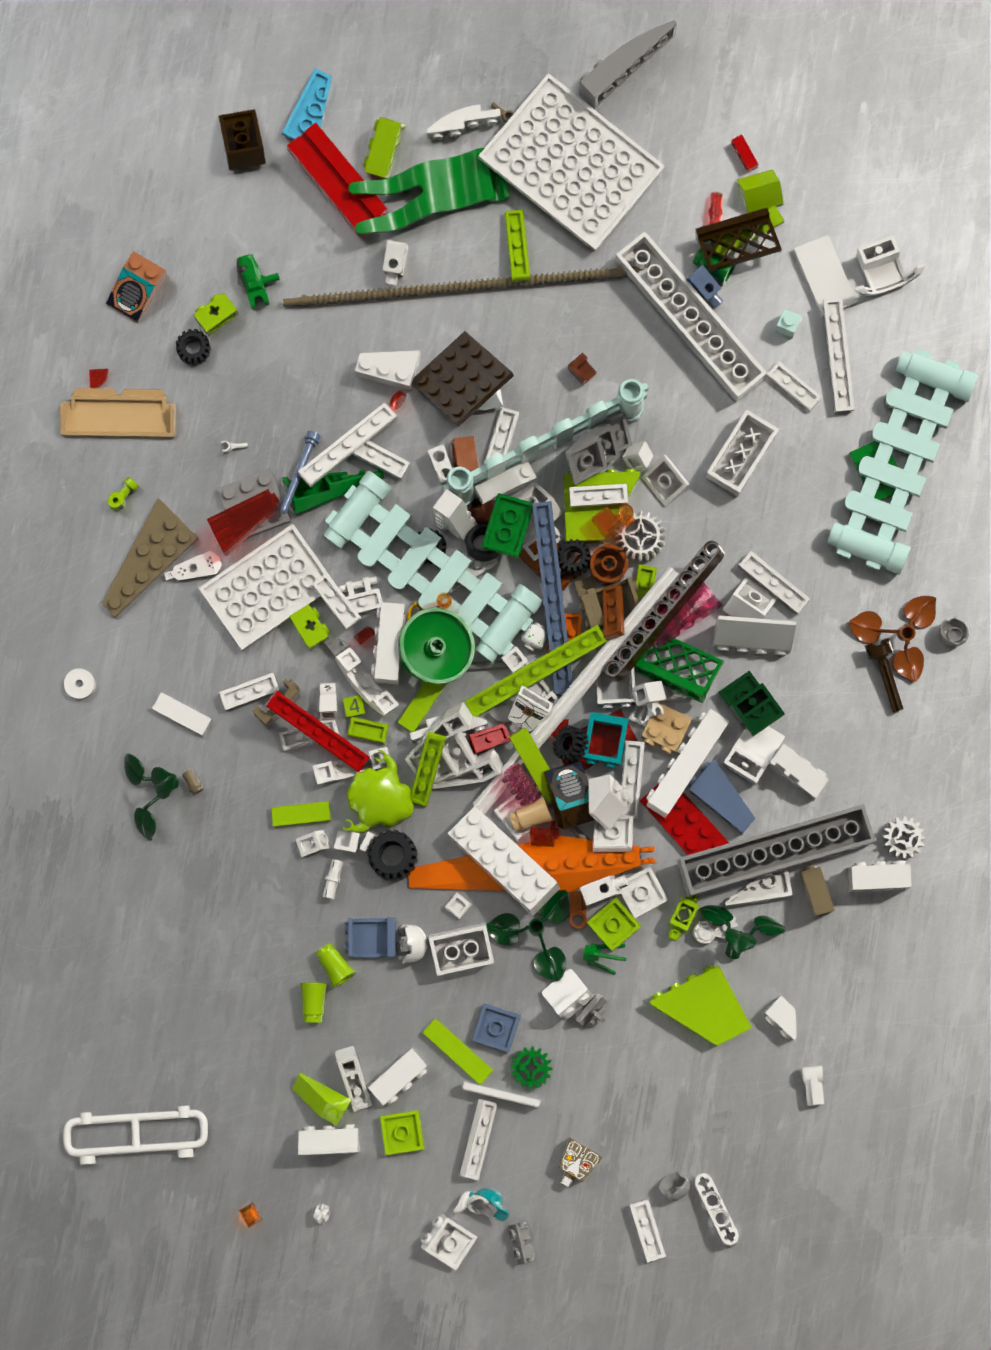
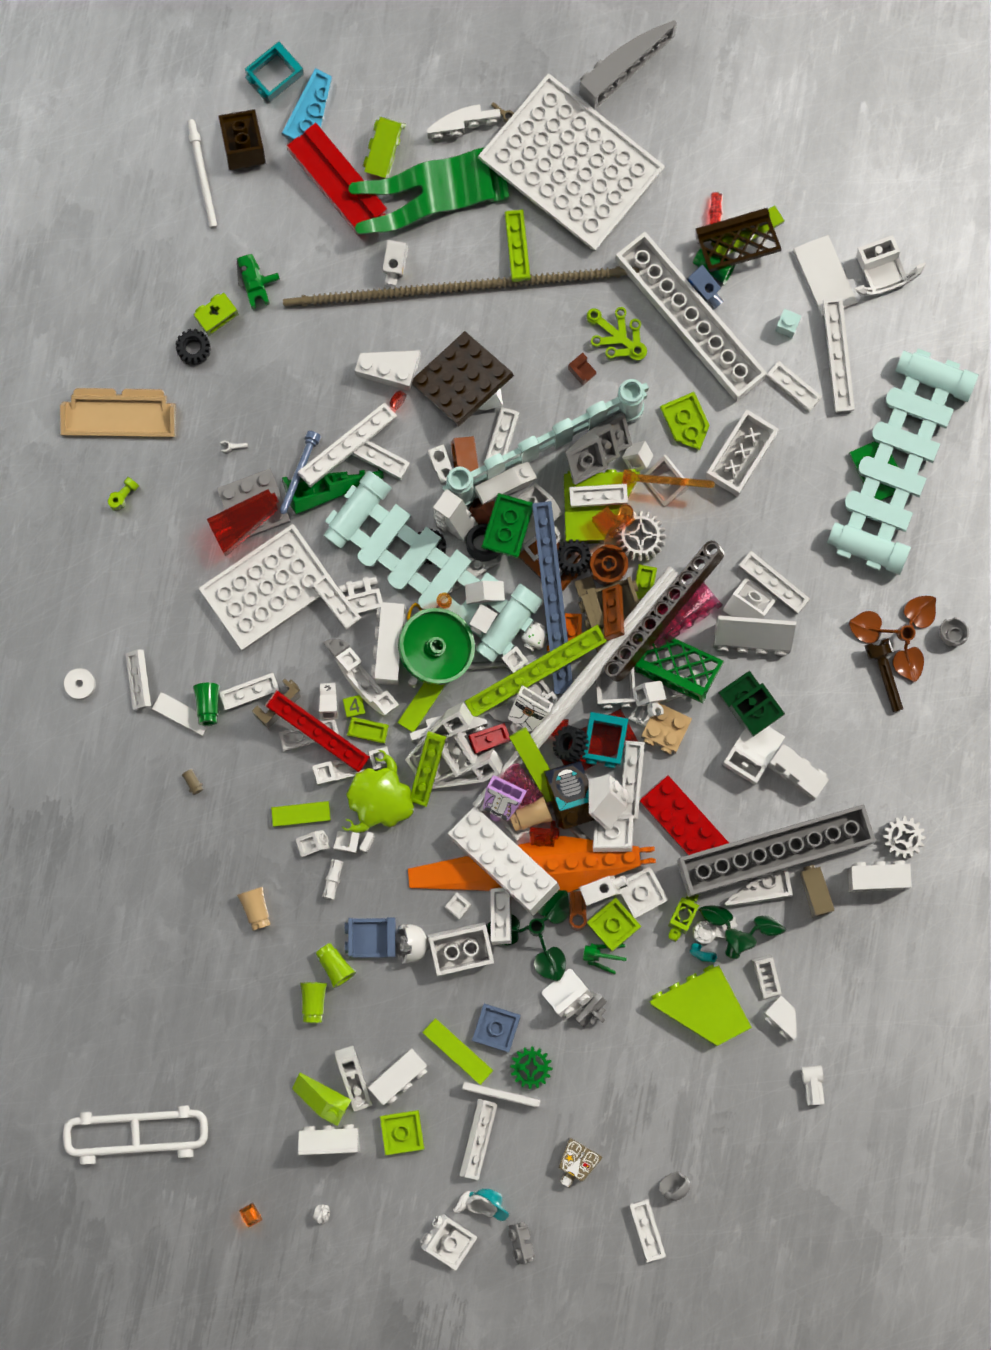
clear red tile [89,369,109,388] -> none
dark tan wing [102,498,198,618] -> none
slope [106,251,167,323] -> none
dark green plant [124,753,179,840] -> none
white piece [164,551,222,581] -> none
lime brick [289,604,330,651] -> none
clear red tile [353,626,375,645] -> none
black tyre [367,830,418,881] -> none
white brick [646,708,730,818] -> none
sand blue slope [688,759,755,835] -> none
white beam [695,1173,739,1247] -> none
red piece [731,135,759,173] -> none
lime slope [737,169,784,213] -> none
none -> white plate [126,650,151,710]
none -> white bar [187,119,217,228]
none -> green plant [193,682,220,726]
none -> tan plant [237,887,270,930]
none -> teal window [245,41,304,102]
none -> white slope [465,581,505,604]
none -> white brick [469,604,497,635]
none -> lavender torso [483,775,527,821]
none -> white plate [491,888,511,945]
none -> lime plant [586,307,647,361]
none -> clear orange piece [623,469,715,488]
none -> lime tile [660,392,710,450]
none -> teal arm [690,943,717,962]
none -> white slope [752,955,782,999]

